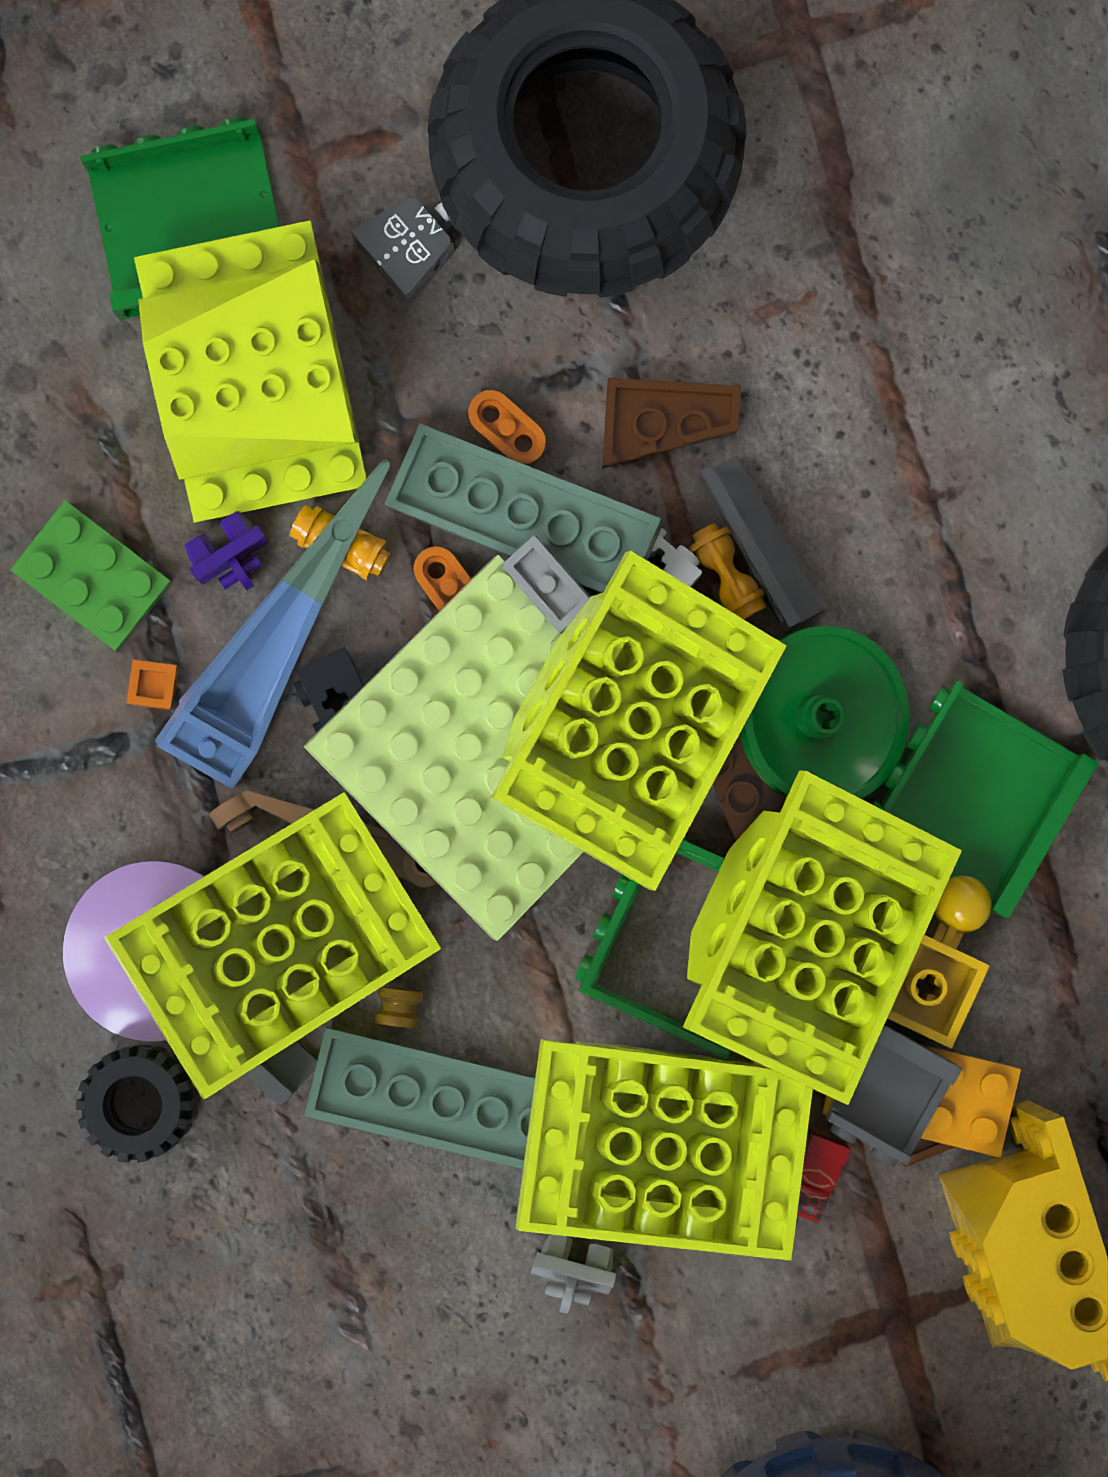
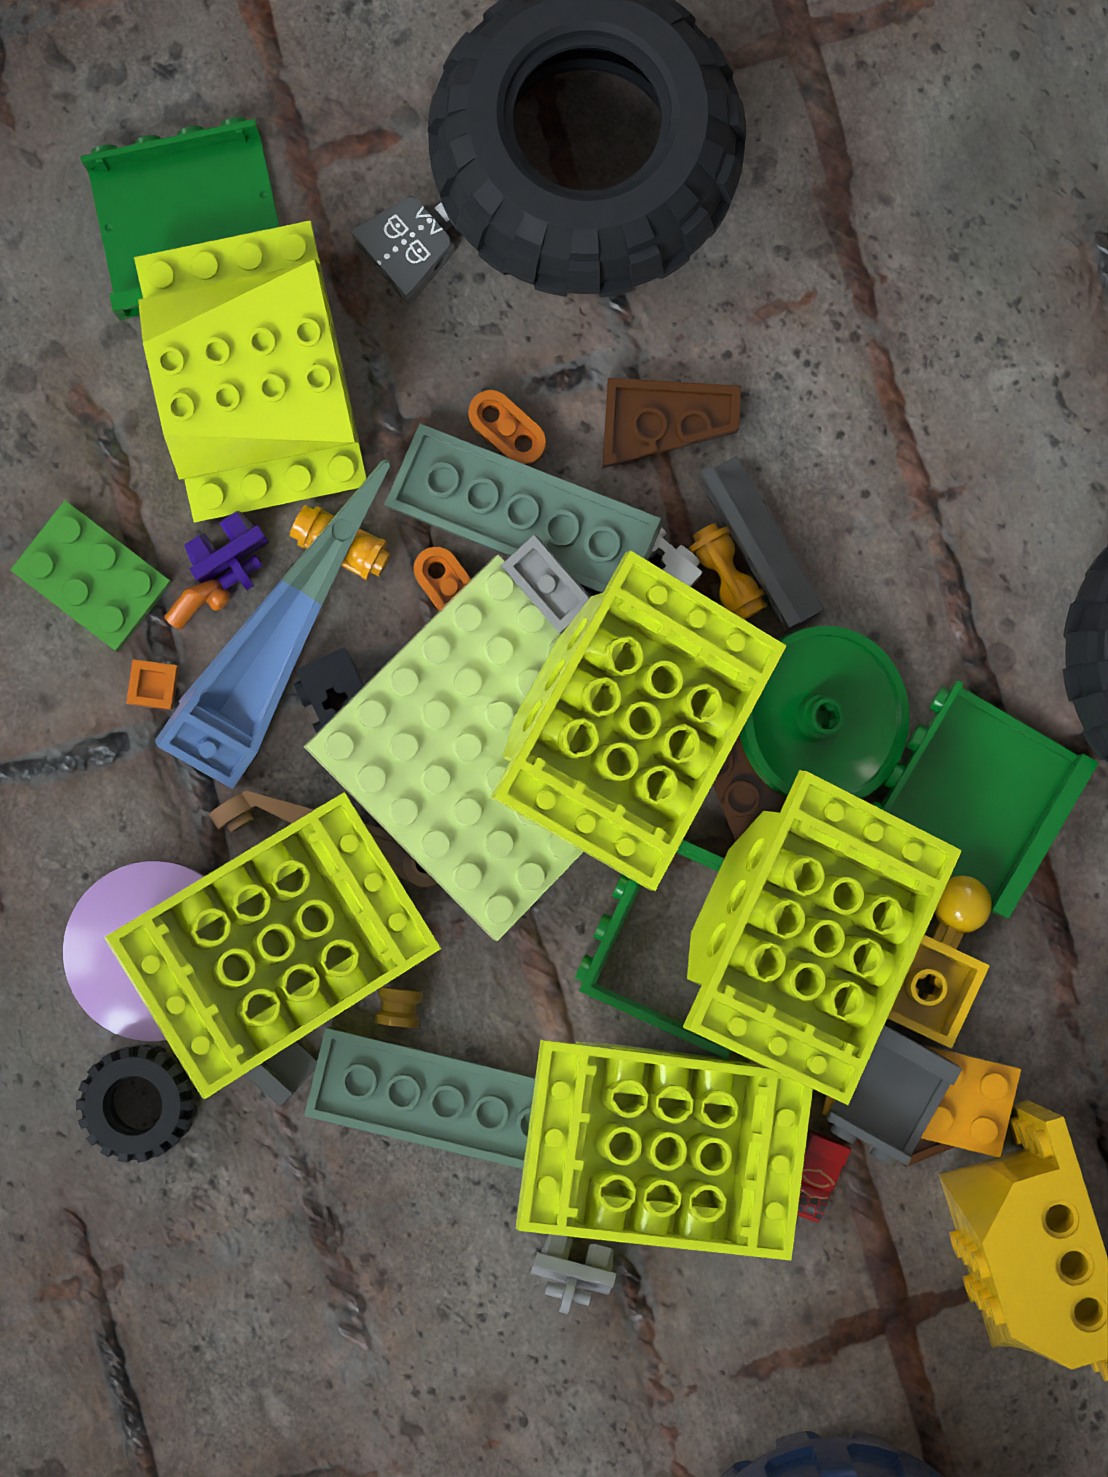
none -> orange arm [165,580,231,630]

